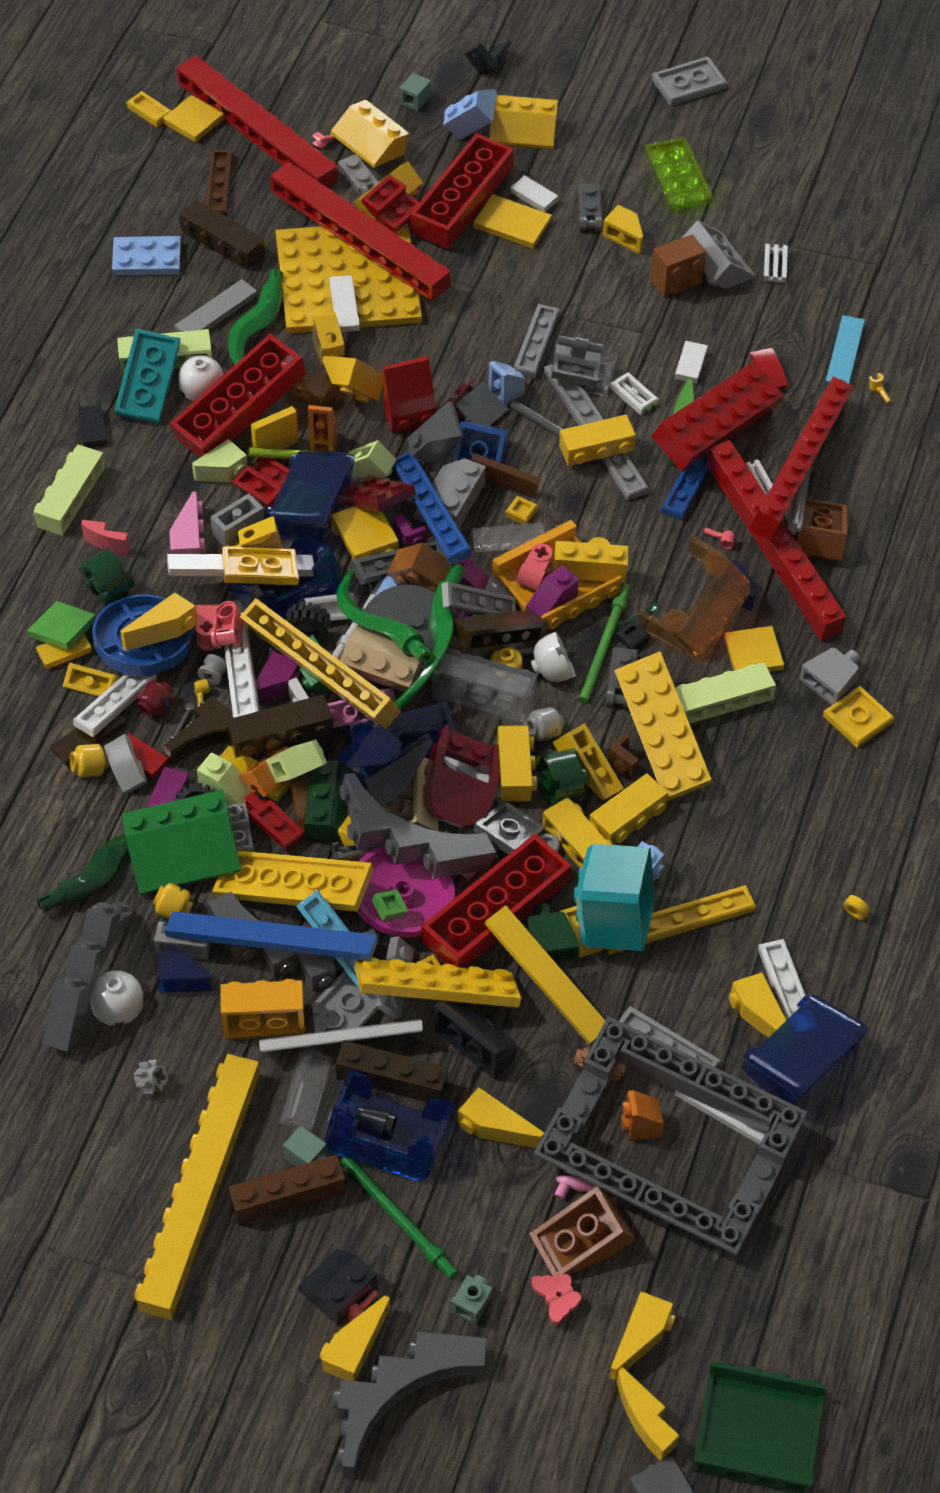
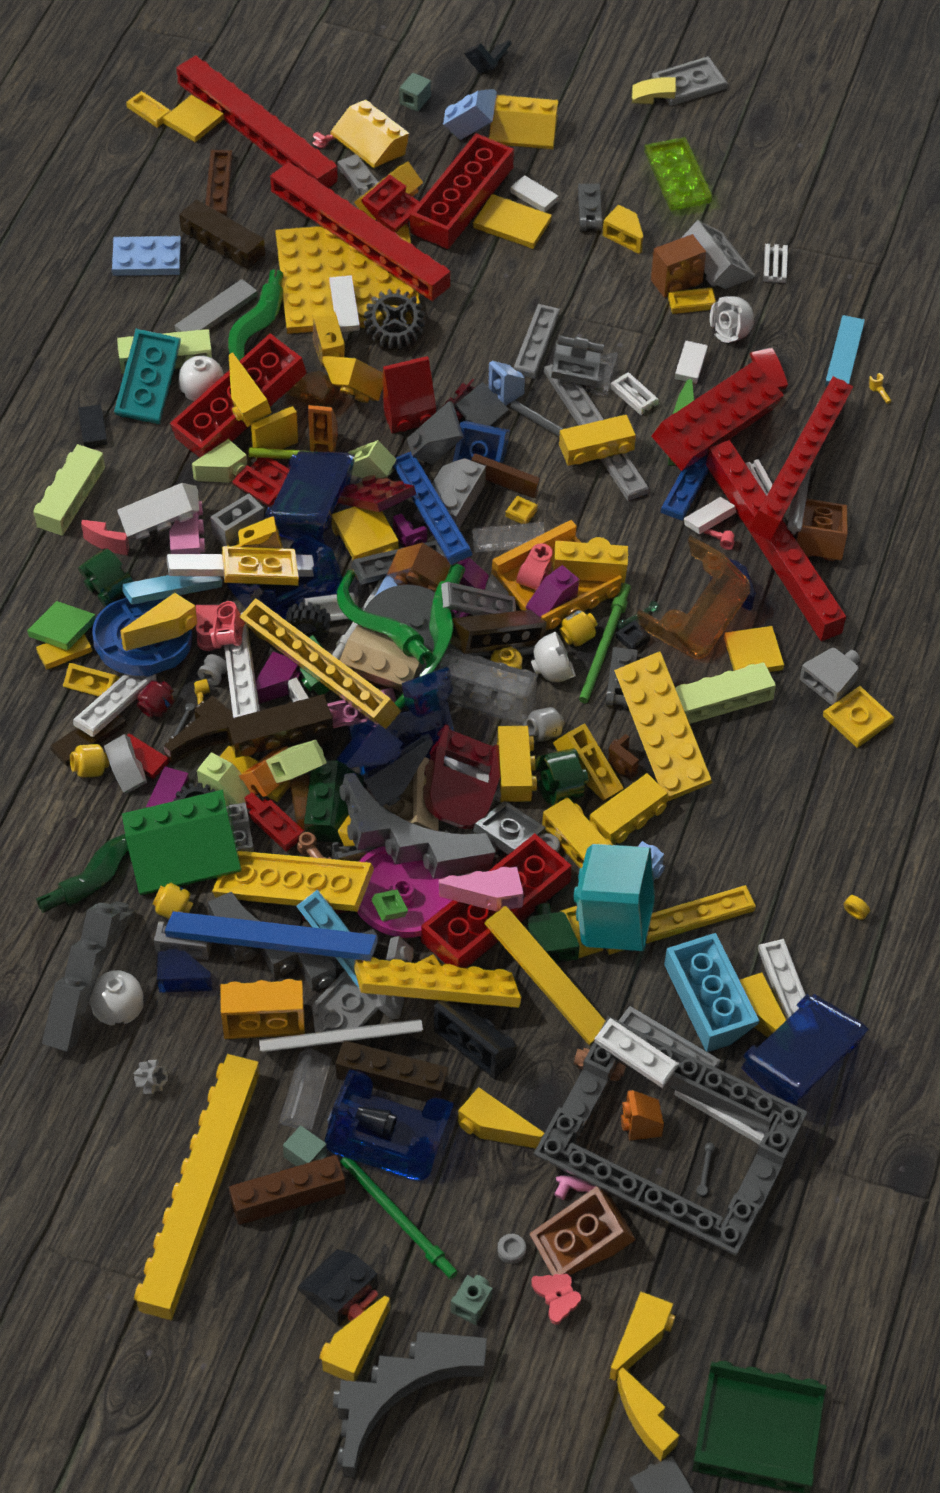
none -> white slope [117,483,199,540]
none -> medium azure tile [122,575,222,605]
none -> yellow slope [229,353,272,427]
none -> nougat bar [297,832,331,859]
none -> dark grey gear [364,288,425,350]
none -> clear blue slope [401,667,453,718]
none -> bright pink slope [439,867,523,911]
none -> light grey tile [498,1234,526,1264]
none -> yellow head [560,610,598,646]
none -> white tile [594,1018,679,1088]
none -> light yellow slope [632,77,676,104]
none -> medium azure slope [664,933,759,1052]
none -> yellow tile [668,288,716,314]
none -> white tile [684,497,736,534]
none -> dark grey hinge [696,1142,715,1197]
none -> white cylinder [710,296,754,343]

